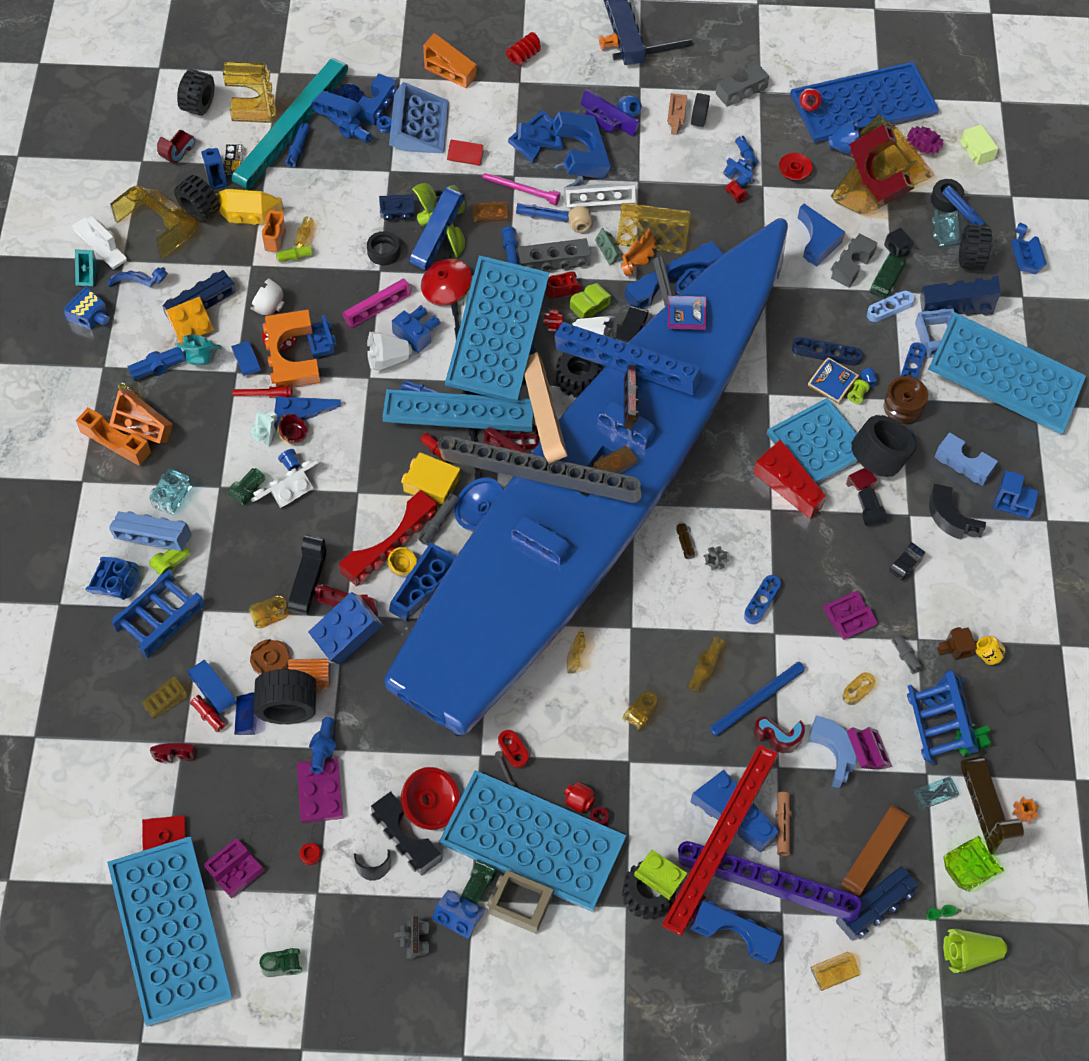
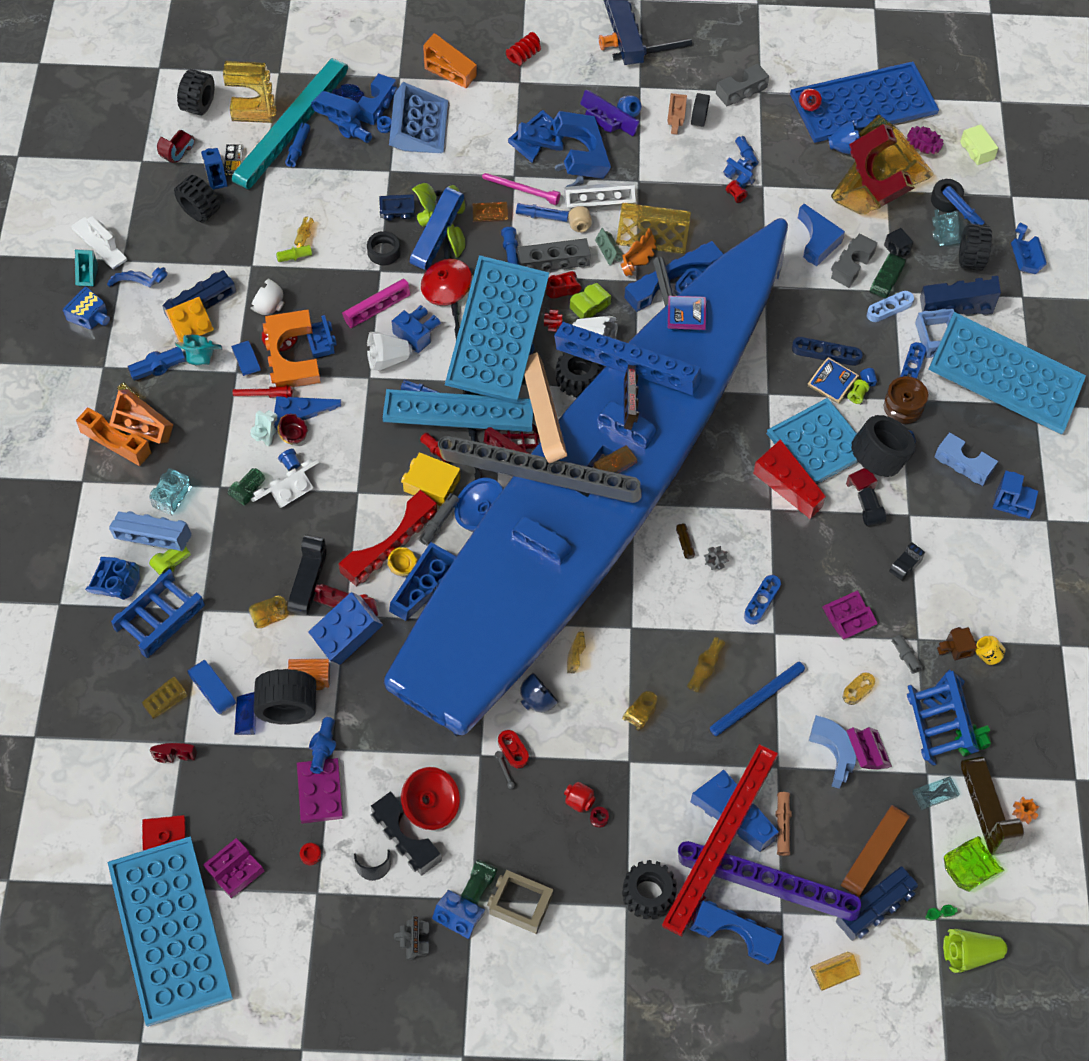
clear yellow windscreen [110,186,198,258] -> none
red pin [190,695,226,732] -> none
yellow wedge [215,189,284,225] -> none
dark orange tile [250,639,290,675] -> none
clear green piece [259,948,302,977] -> none
orange brick [262,210,286,252] -> none
dark azure plate [439,770,627,912] -> none
red slope [447,139,484,166] -> none
black beam [616,305,649,343] -> none
lime plate [634,849,687,900] -> none
dark red animal [753,716,805,754] -> none
red dish [778,153,812,180] -> none
black arch [929,483,986,540] -> none
none -> dark blue cylinder [520,673,558,713]

